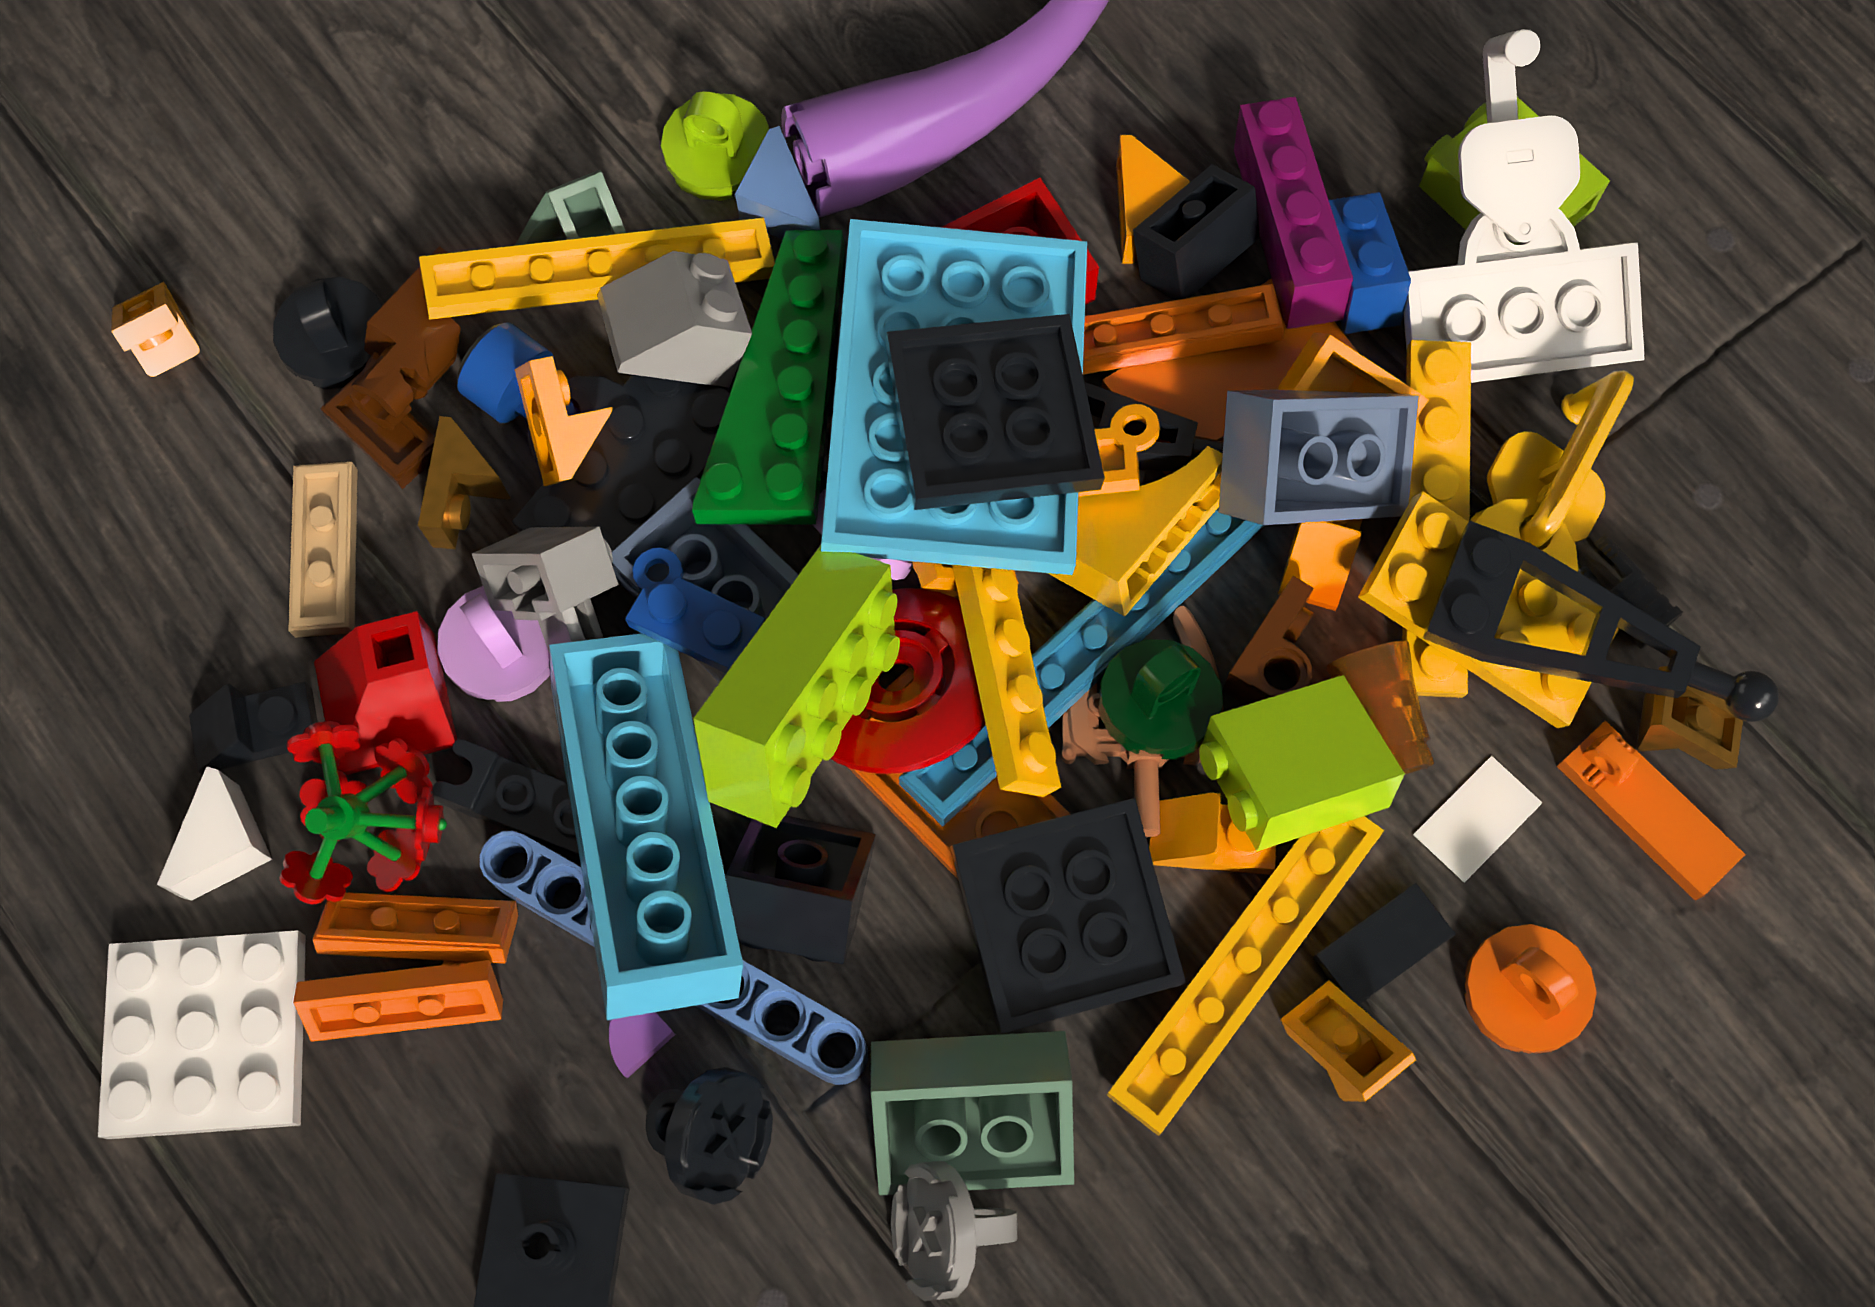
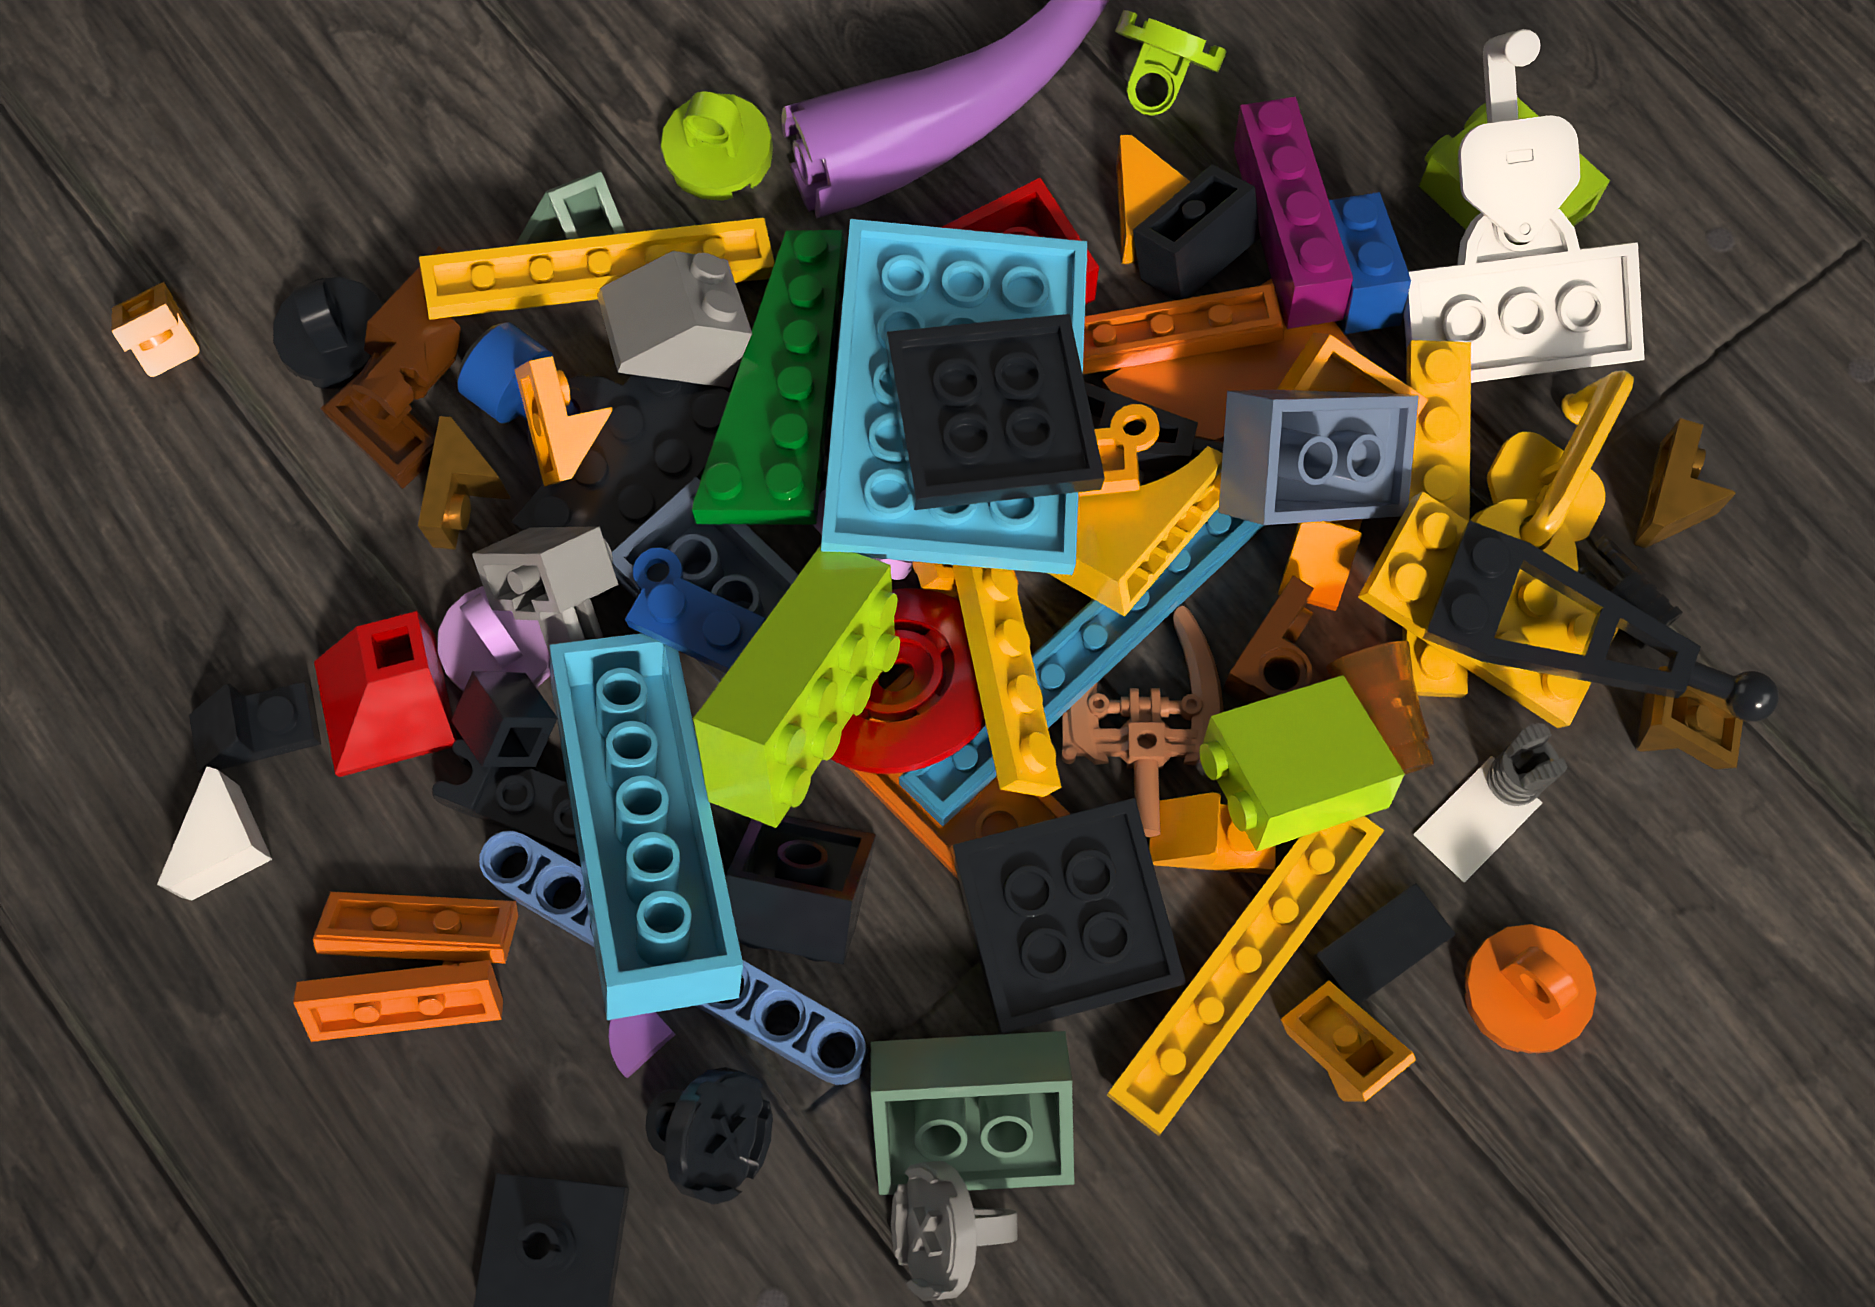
white plate [98,931,306,1139] -> none
red plant [279,721,447,904] -> none
tan tile [289,461,358,638] -> none
medium blue slope [735,126,820,239] -> none
dark green tile [1098,639,1223,759] -> none
orange hinge [1557,720,1746,901] -> none
none -> black brick [451,671,558,767]
none -> lime tile [1115,10,1227,116]
none -> dark grey hinge [1487,723,1568,806]
none -> pearl gold slope [1634,418,1736,548]

